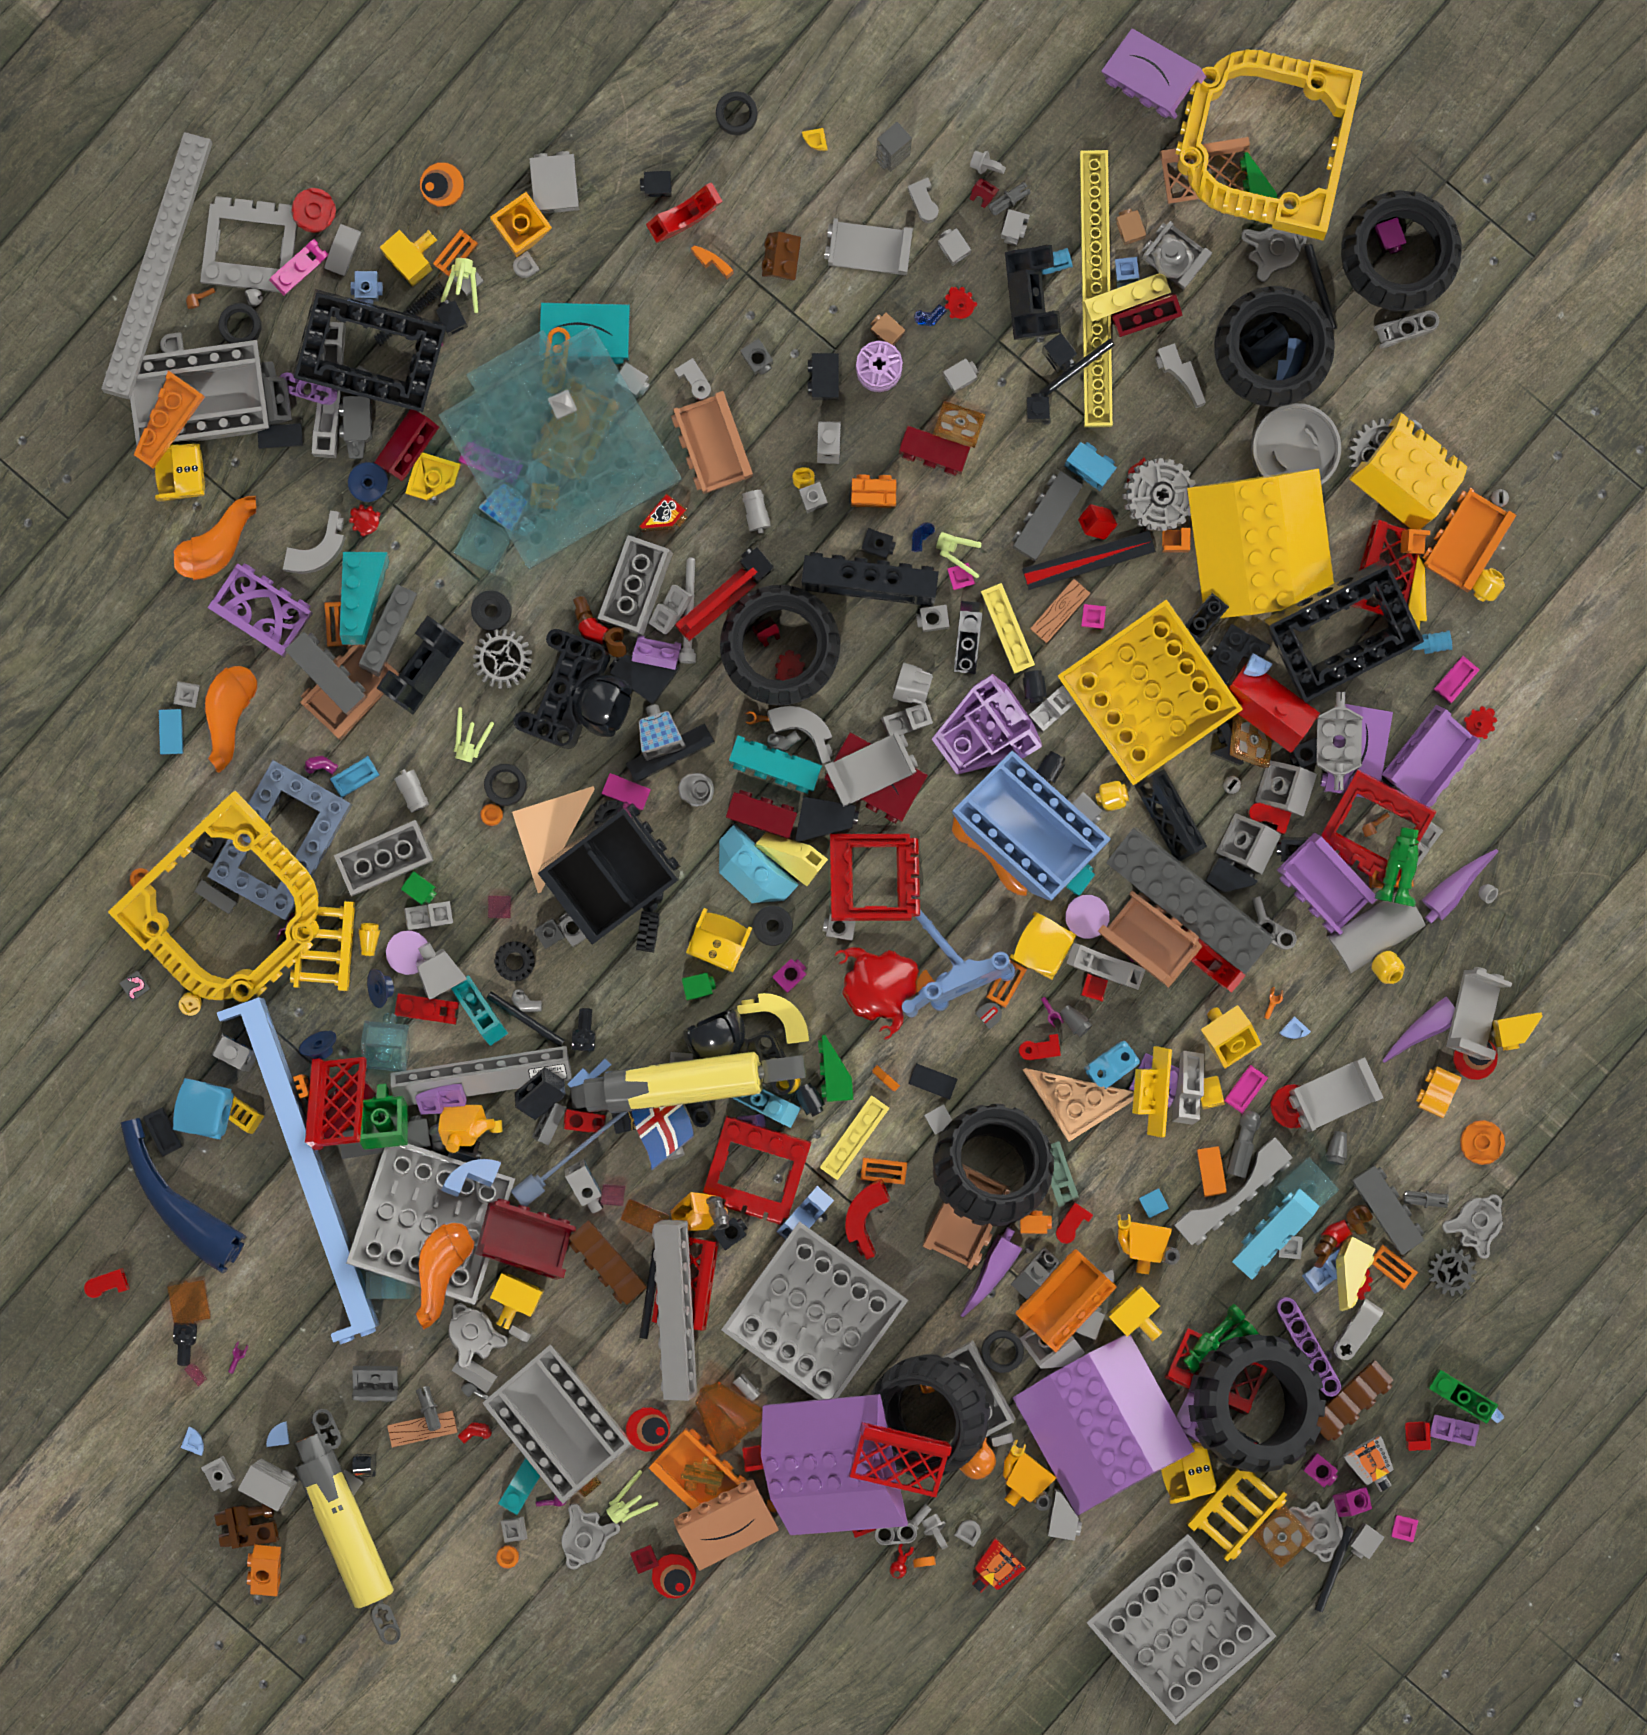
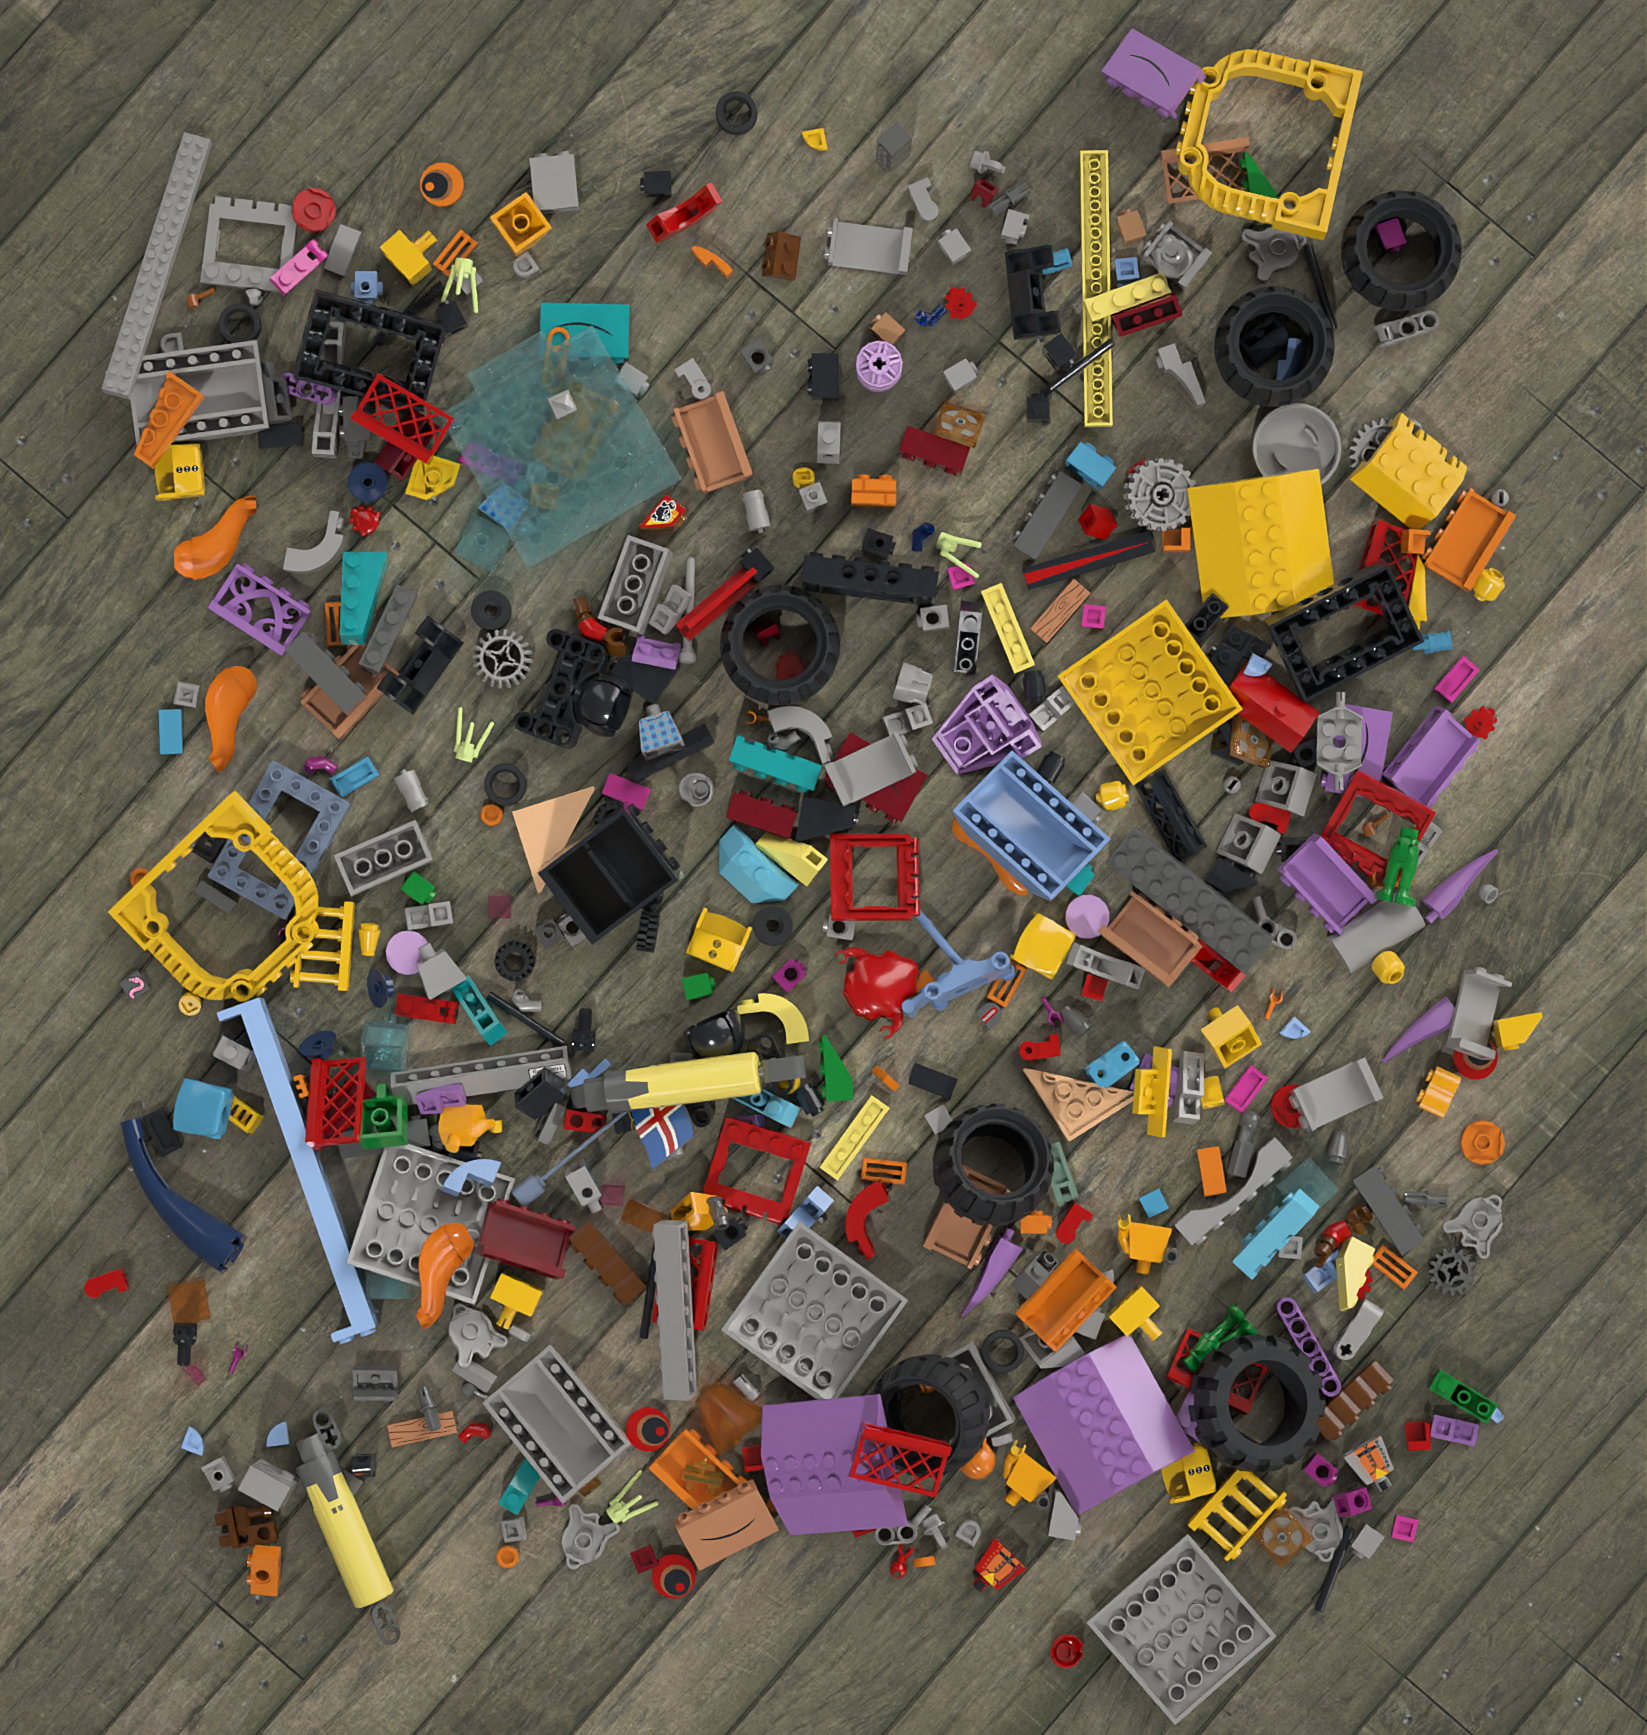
none -> red fence [350,374,455,465]
none -> red hair [1050,1634,1084,1669]

